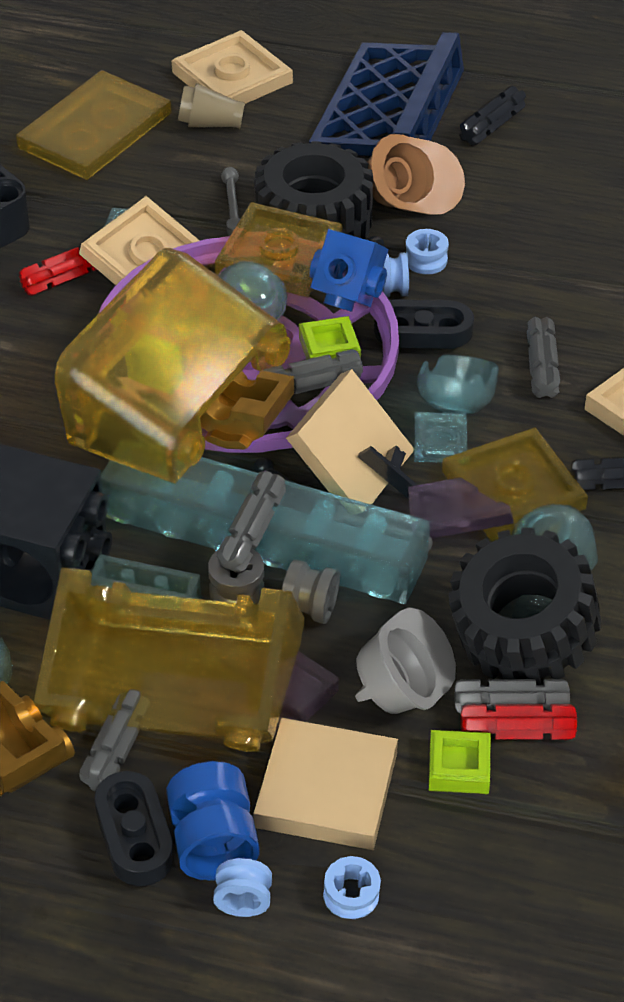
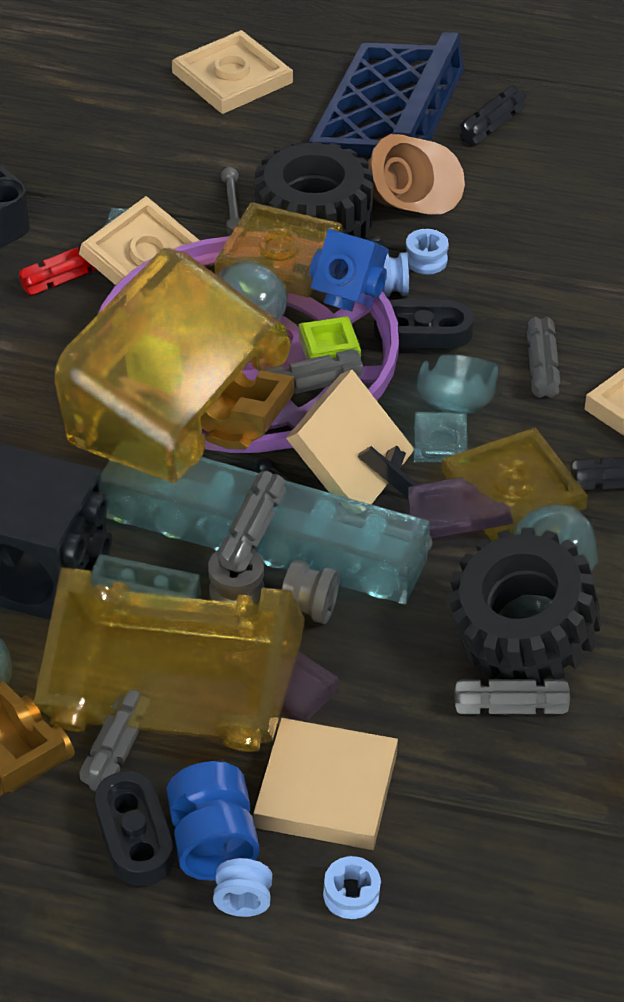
clear yellow tile [16,70,171,180] -> none
dark tan cone [178,83,245,129] -> none
light grey piece [355,607,456,714] -> none
lime tile [429,730,490,794] -> none
red axle [460,704,578,740] -> none

